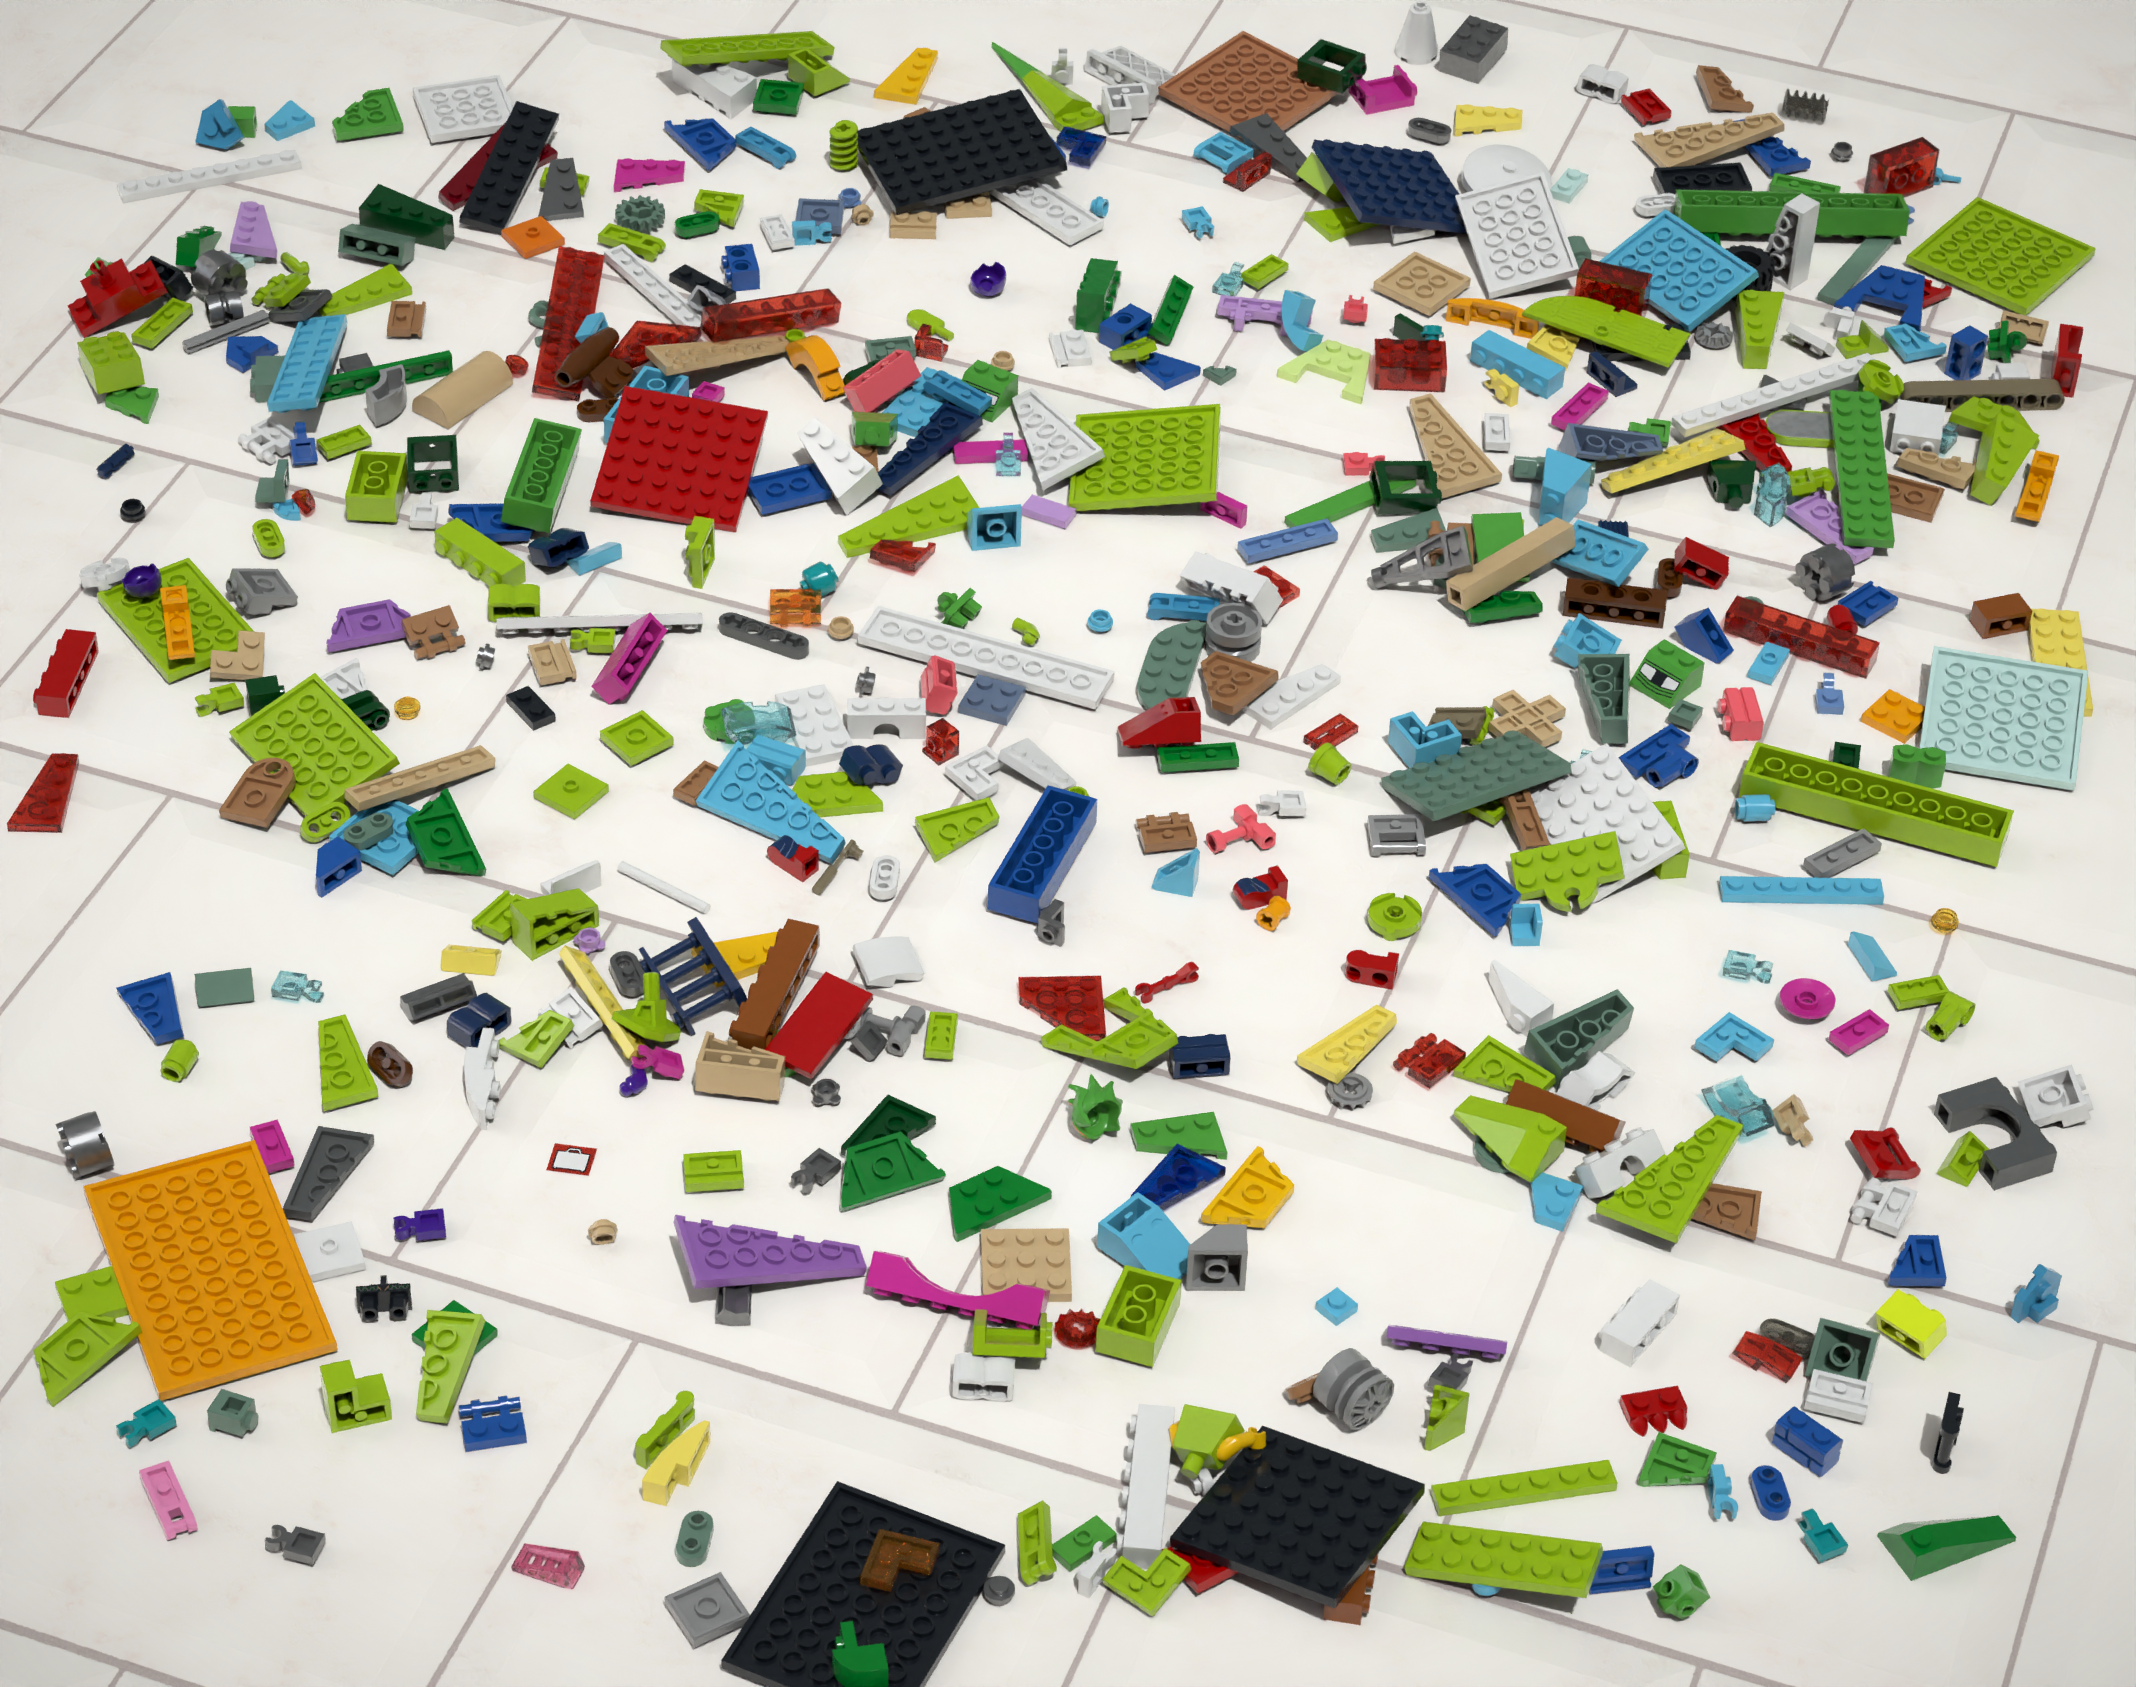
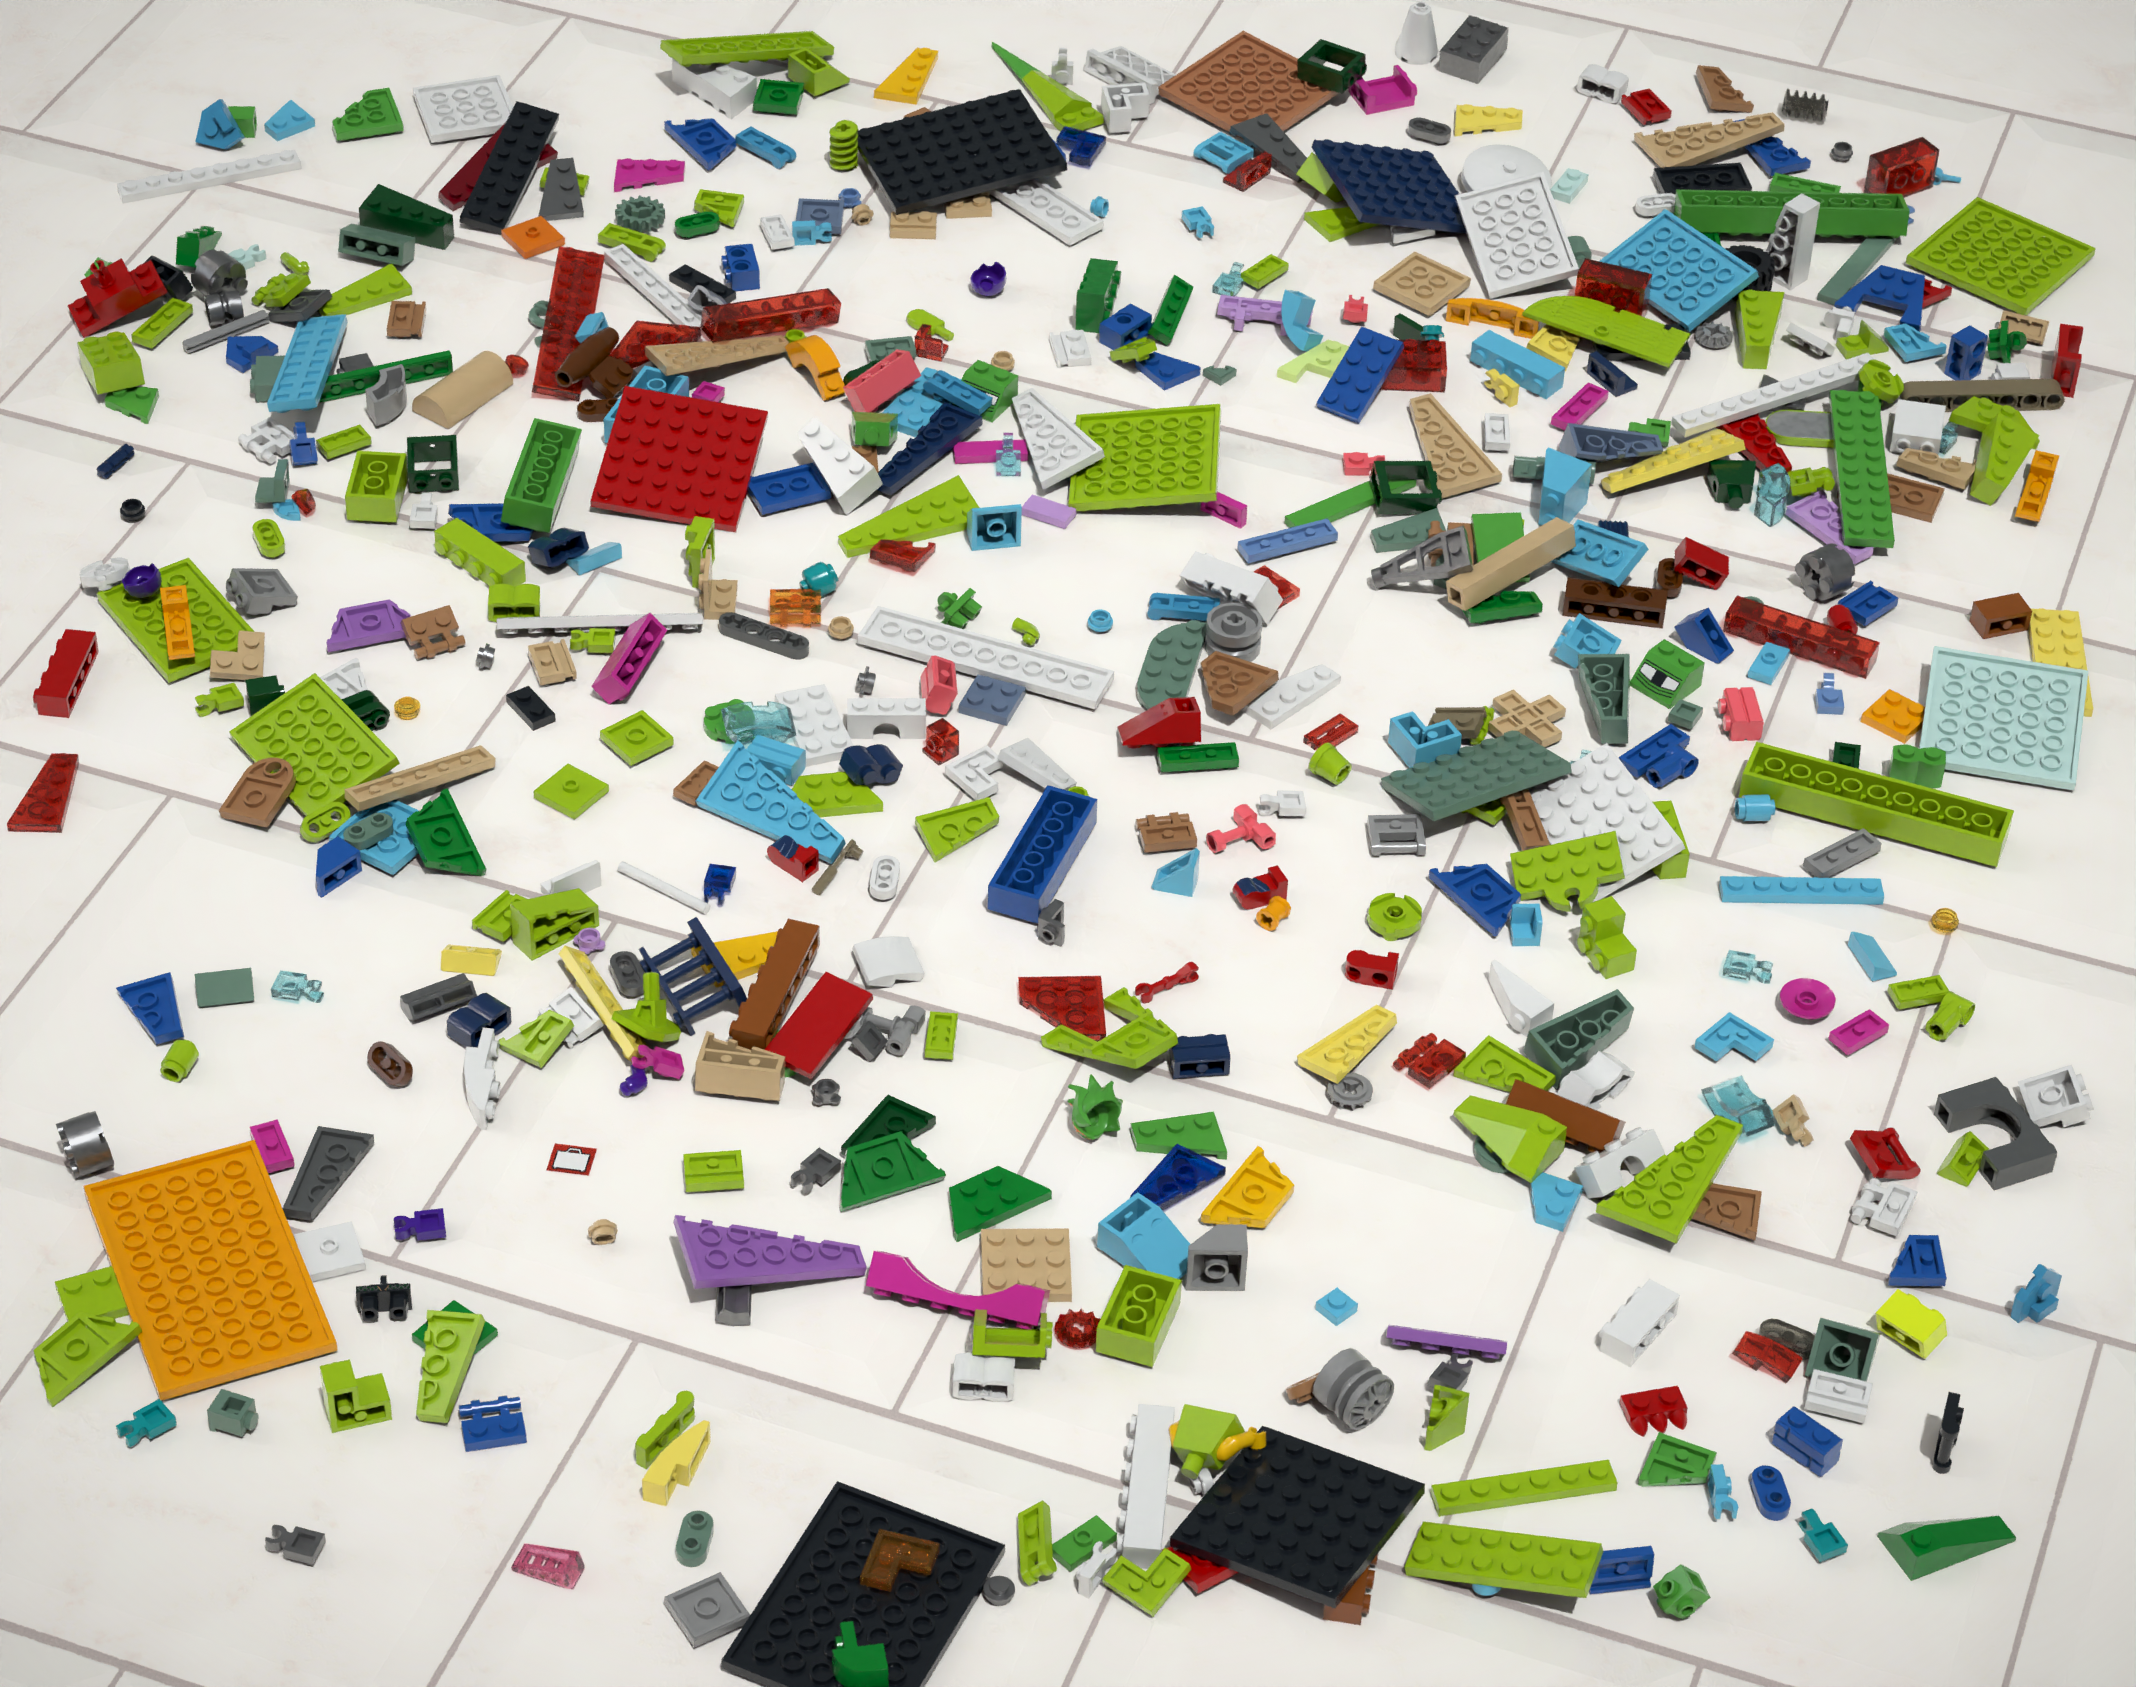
bright pink plate [139,1460,198,1540] -> none
lavender wing [230,201,277,259] -> none
lime wing [318,1014,379,1111] -> none
none -> tan bracket [699,549,738,620]
none -> clear blue plate [704,863,736,905]
none -> blue plate [1316,326,1404,424]
none -> lime brick [1577,896,1637,979]

